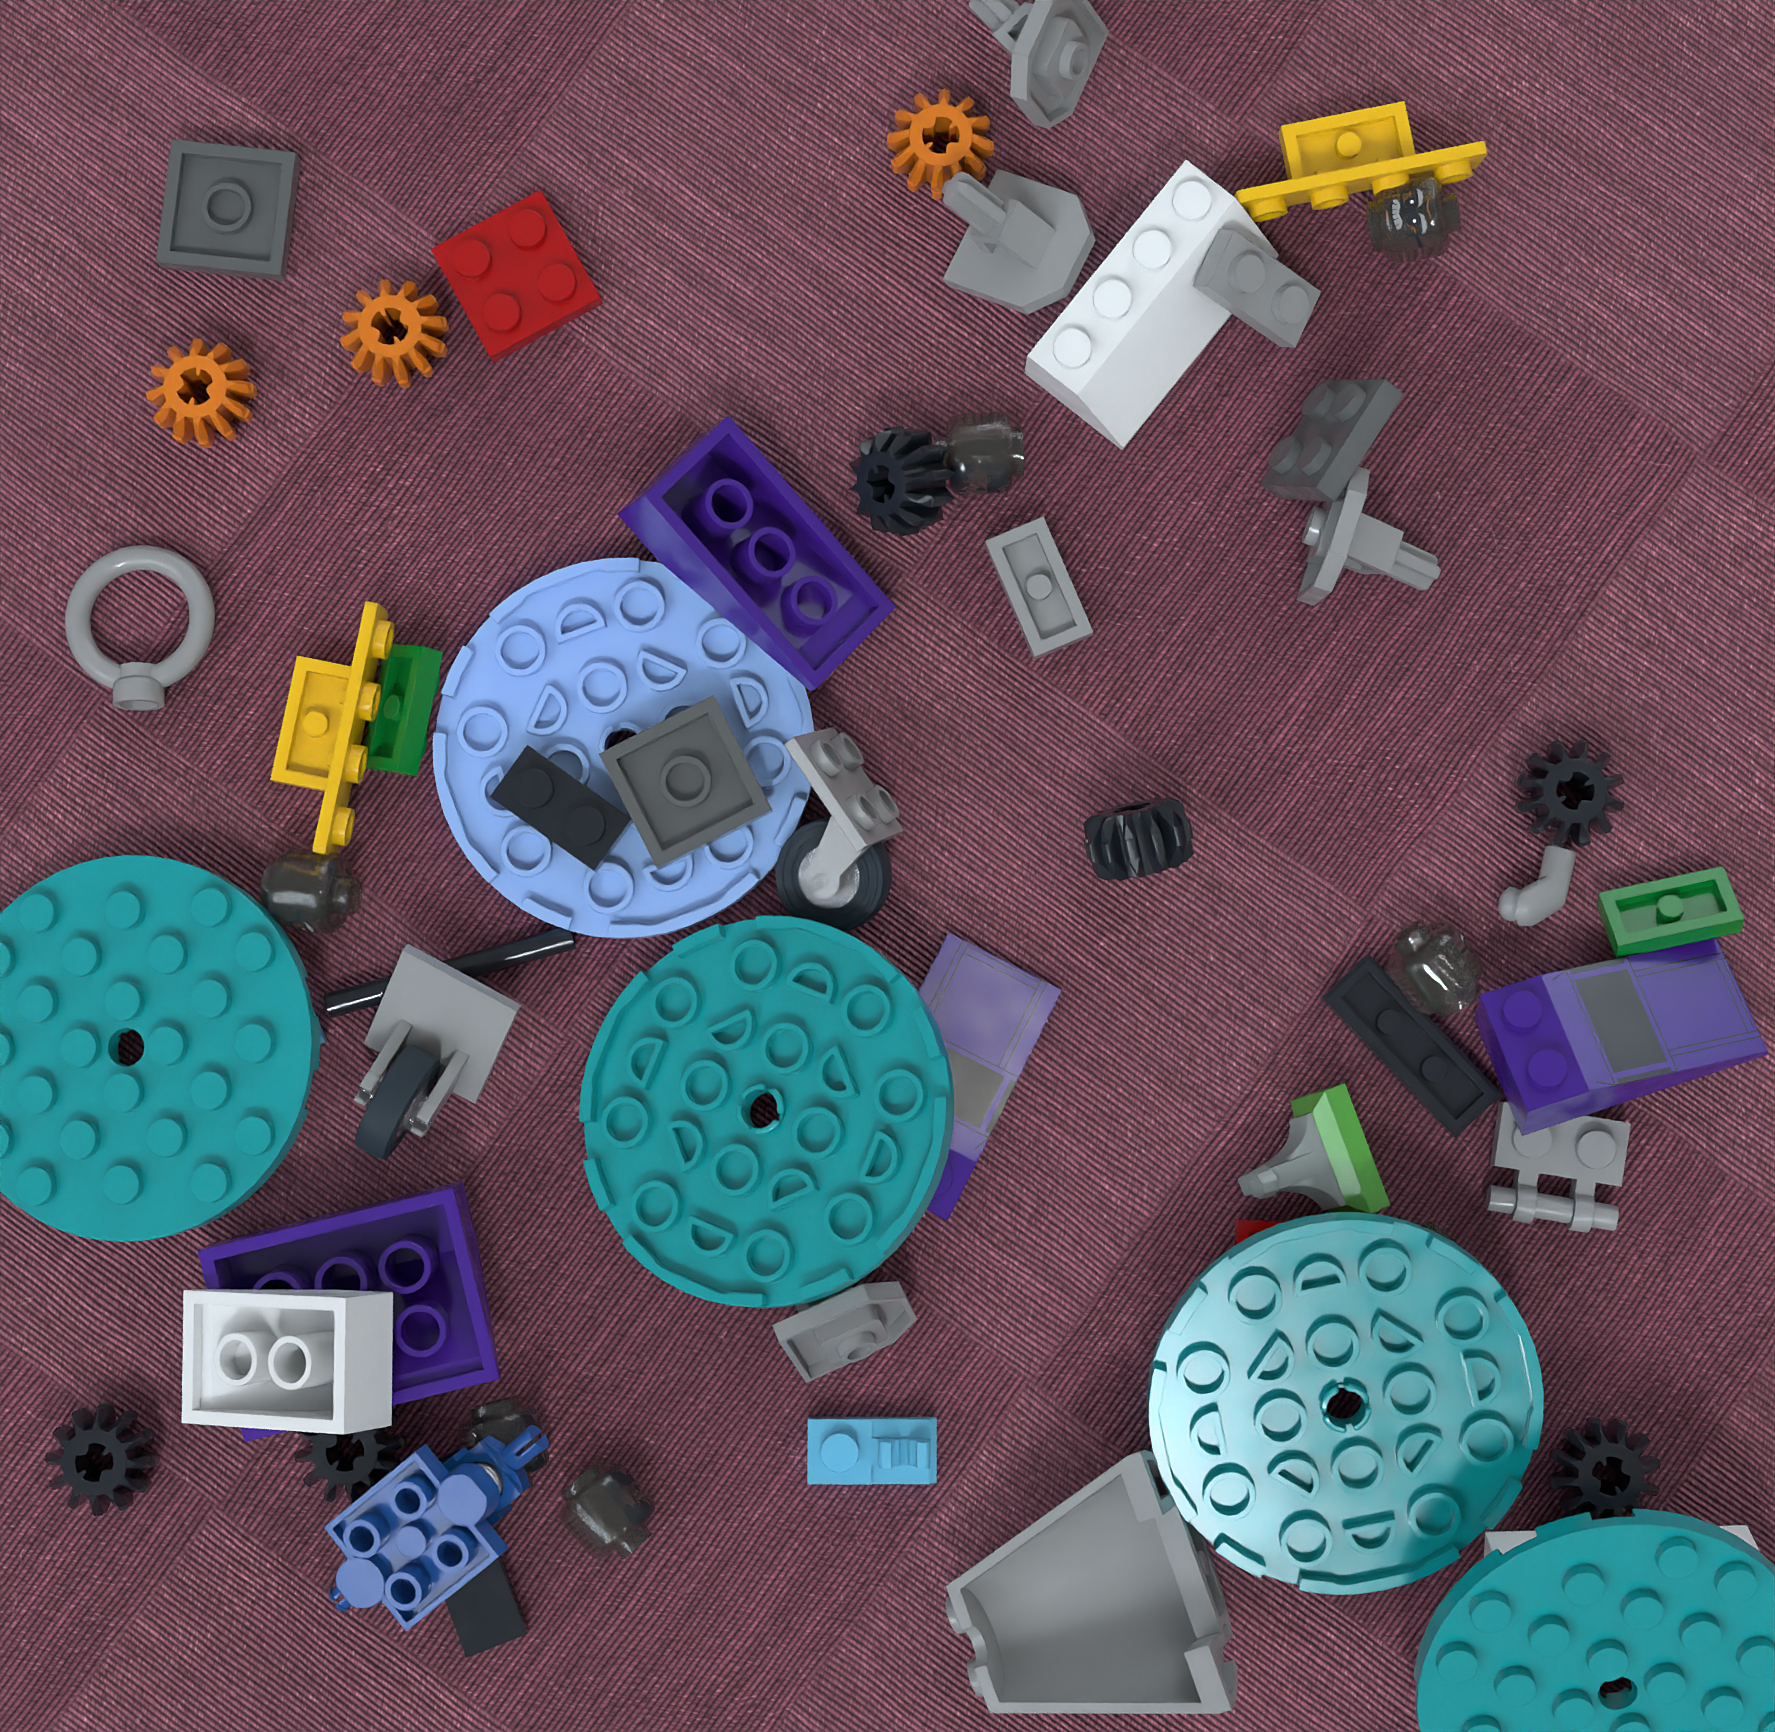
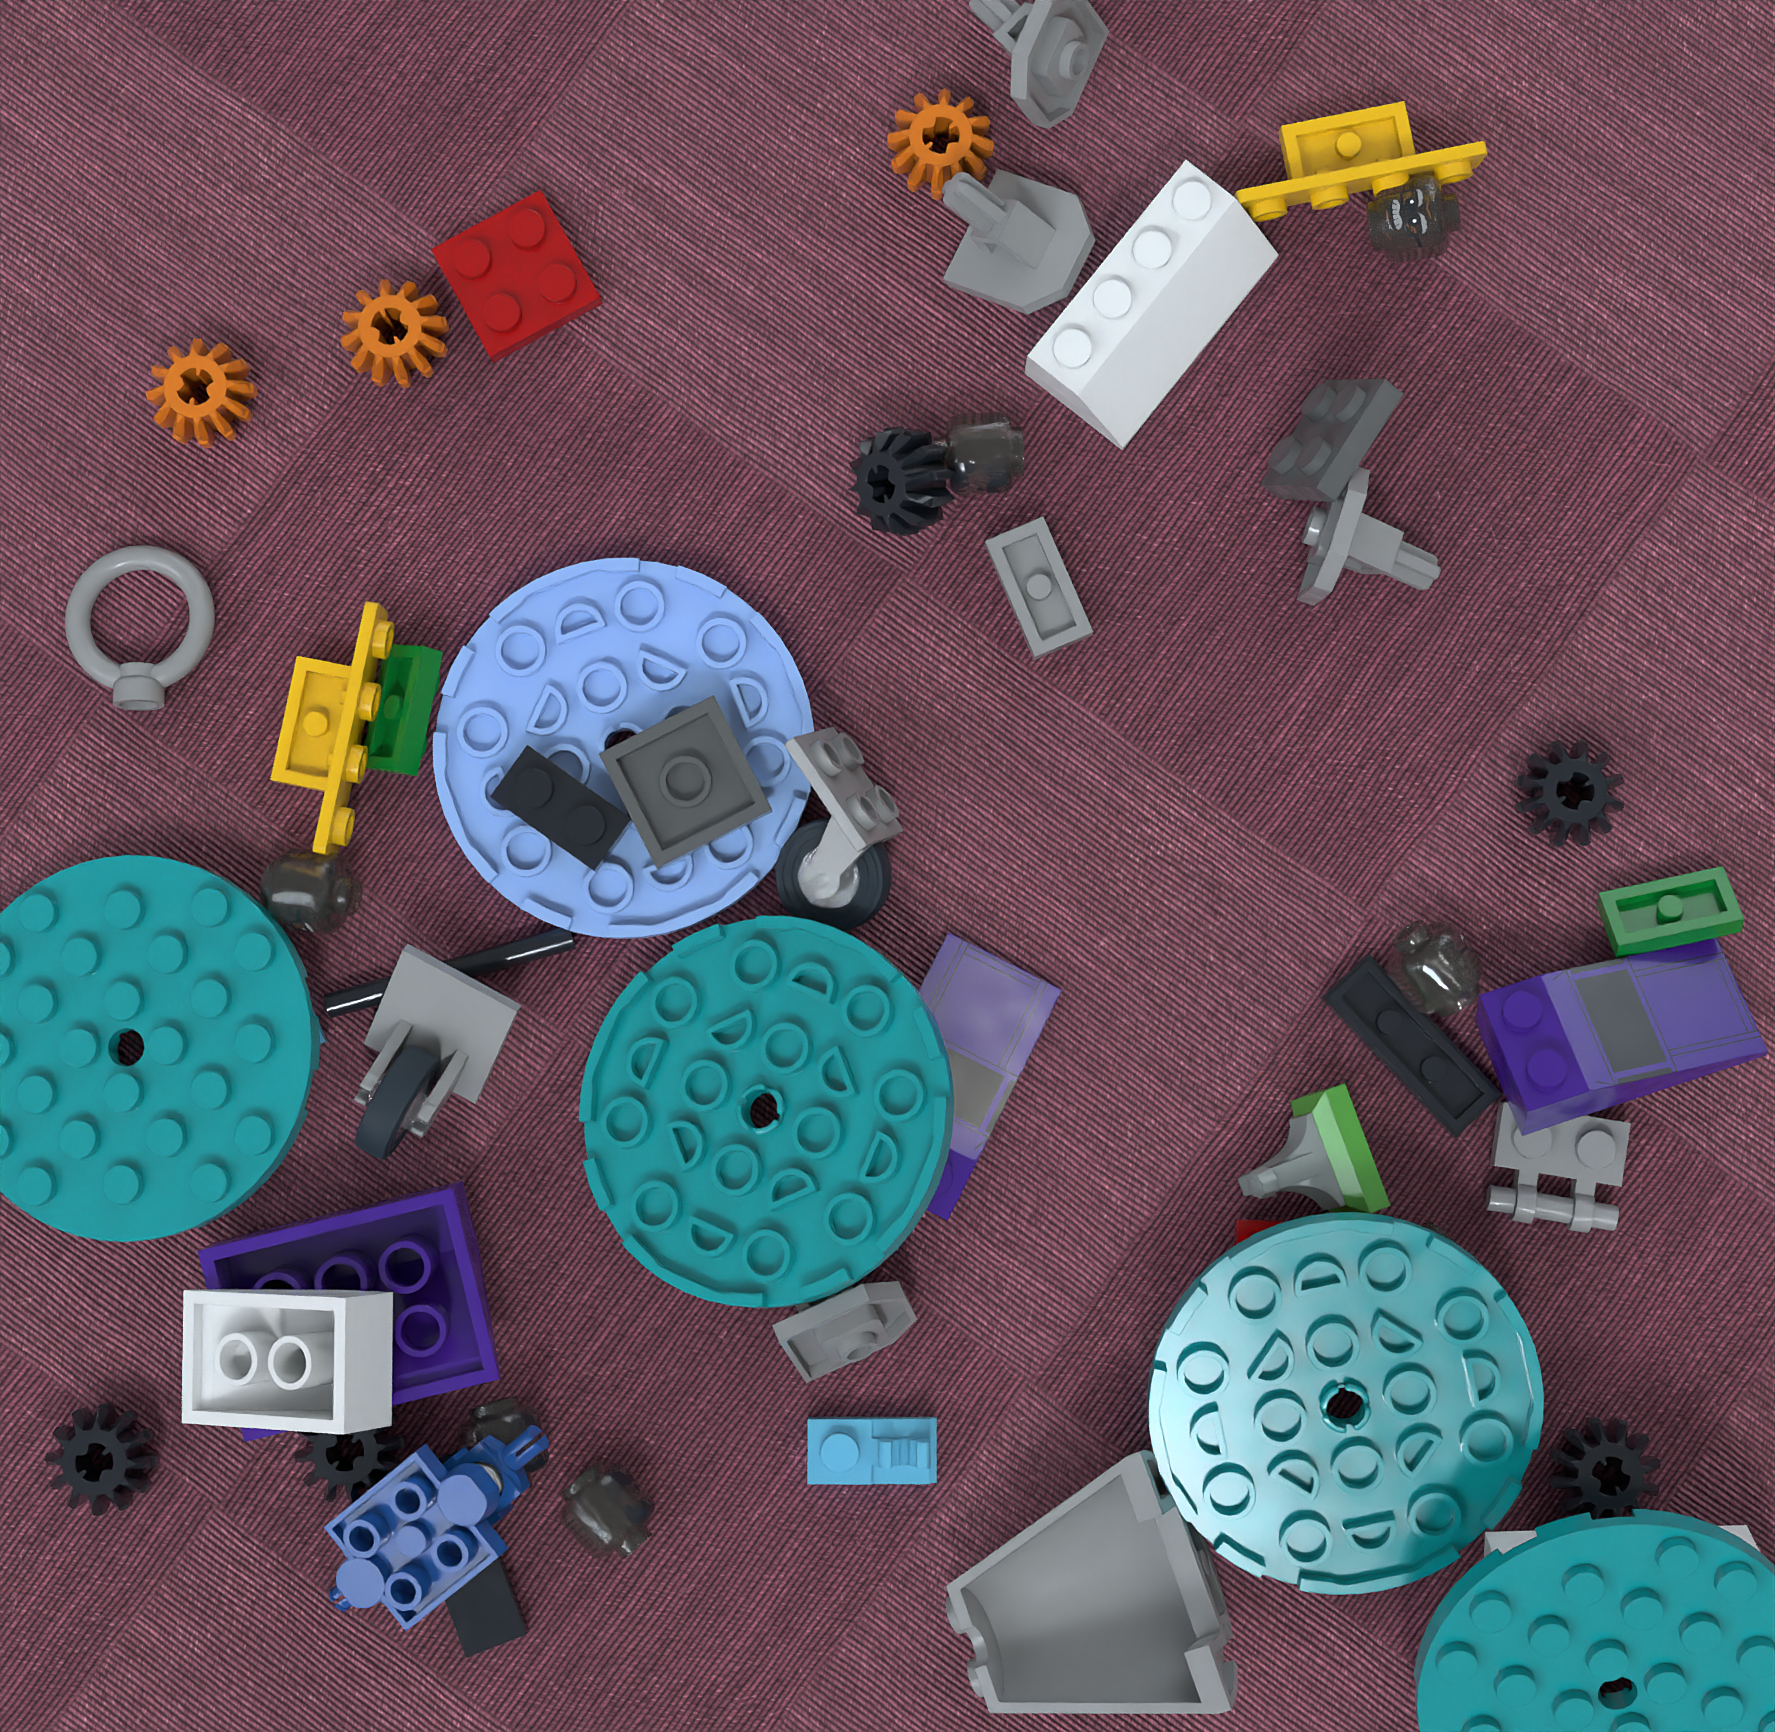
dark grey plate [156,139,301,281] -> none
dark purple slope [617,415,896,691] -> none
black gear [1083,797,1194,881] -> none
light grey plate [1193,229,1321,348] -> none
light grey arm [1498,846,1577,926] -> none

